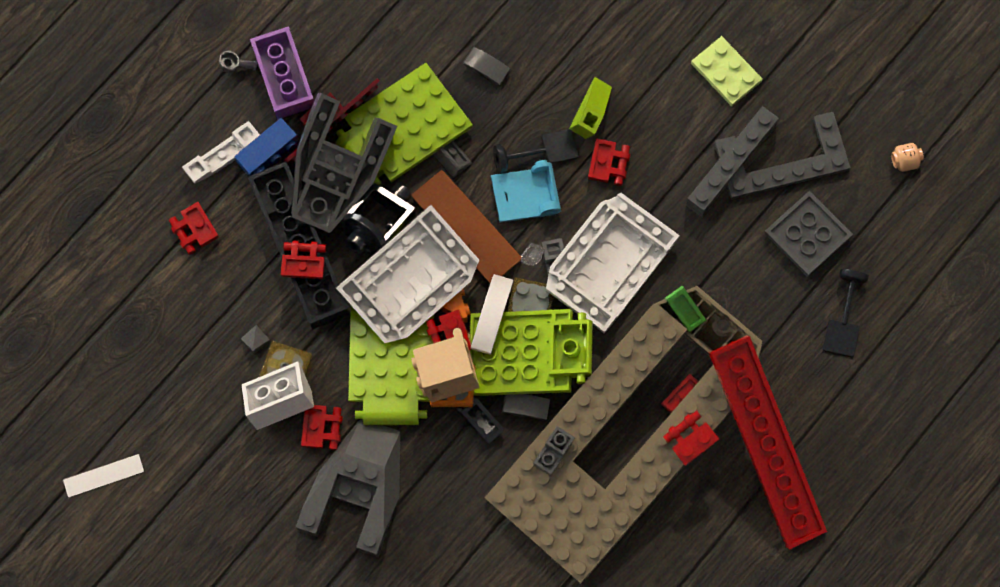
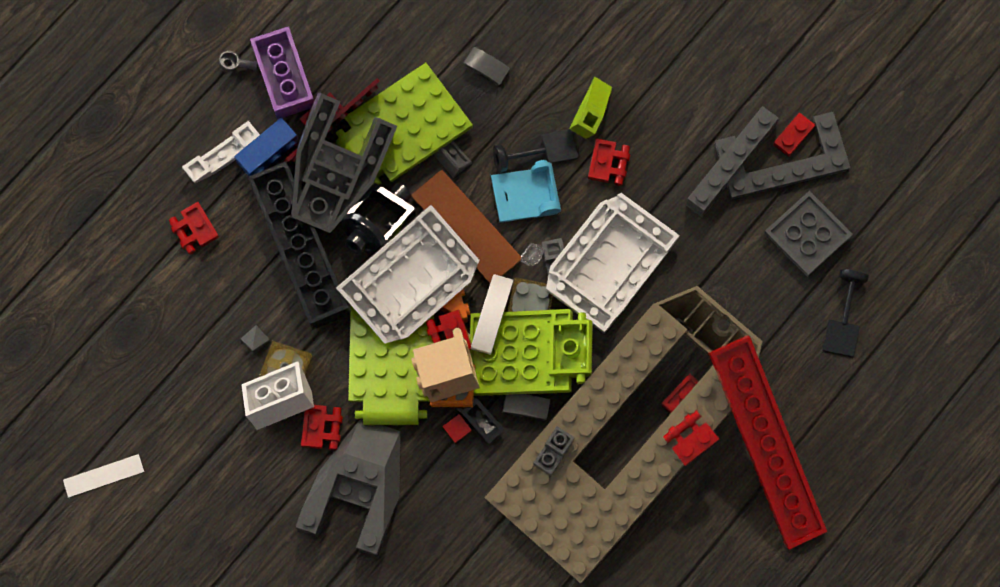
red plate [281,241,326,279] -> none
bright green tile [665,286,706,332] -> none
yellowish green plate [691,36,762,107] -> none
light nougat head [891,143,924,172] -> none
none -> red tile [442,414,472,444]
none -> red plate [773,112,815,157]

